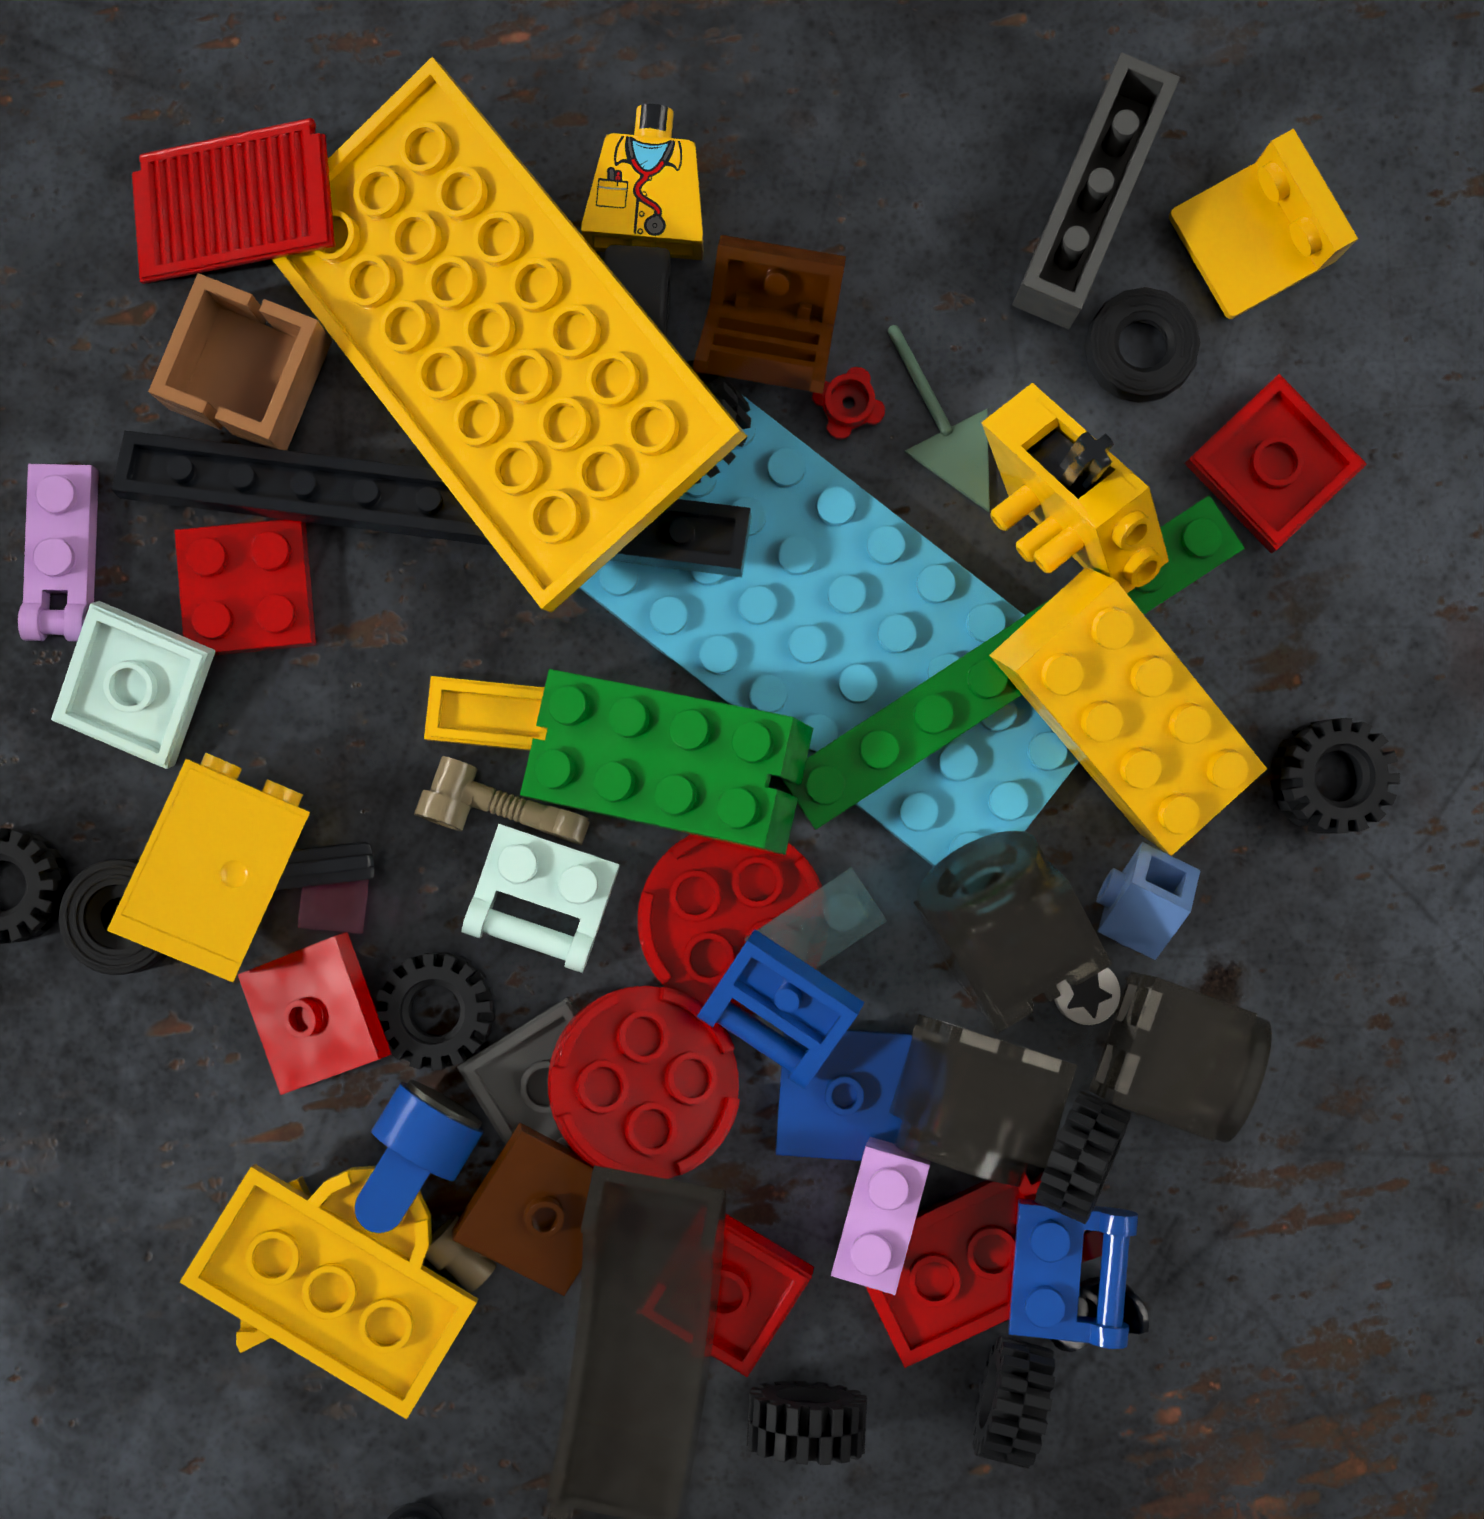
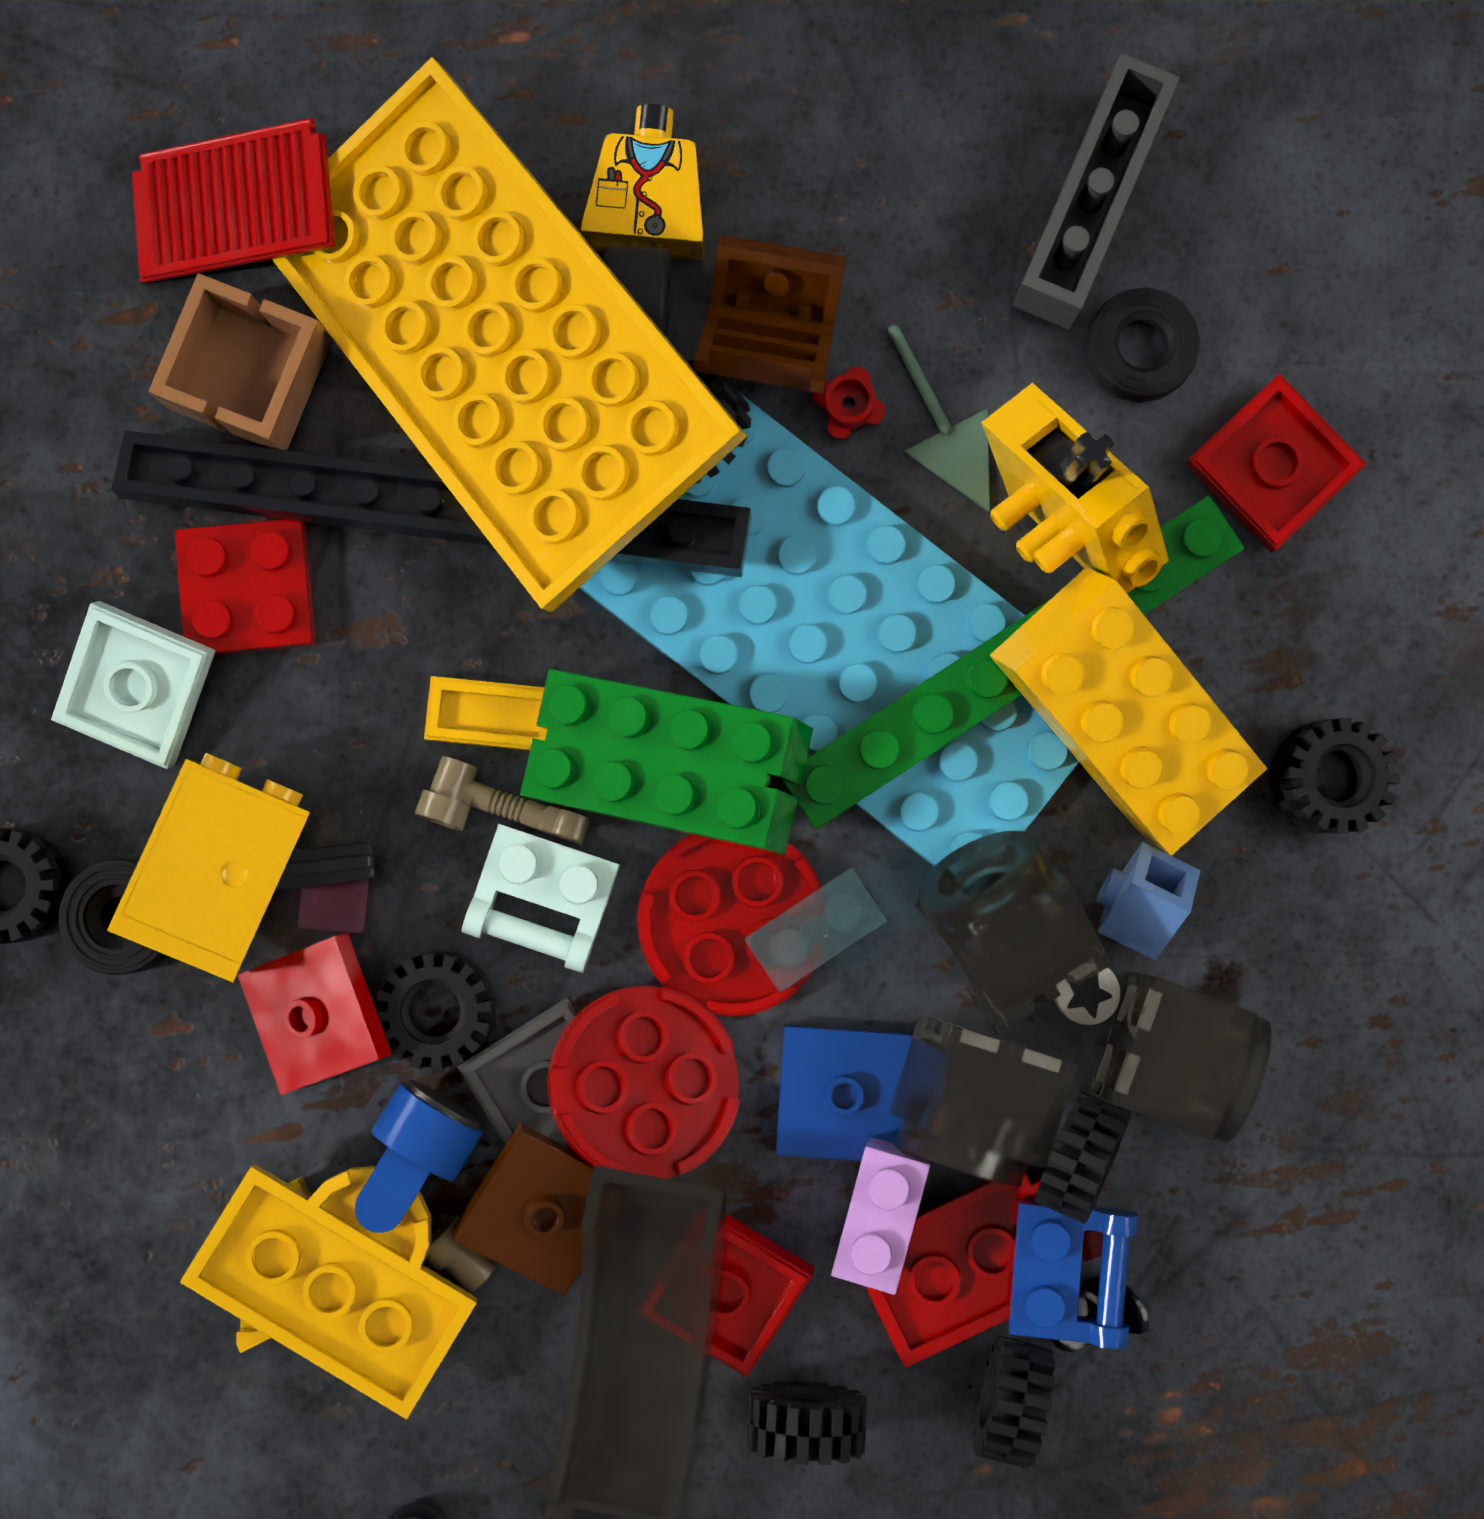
lavender plate [18,464,99,642] -> none
blue plate [697,929,865,1089] -> none
yellow bracket [1169,128,1358,319] -> none

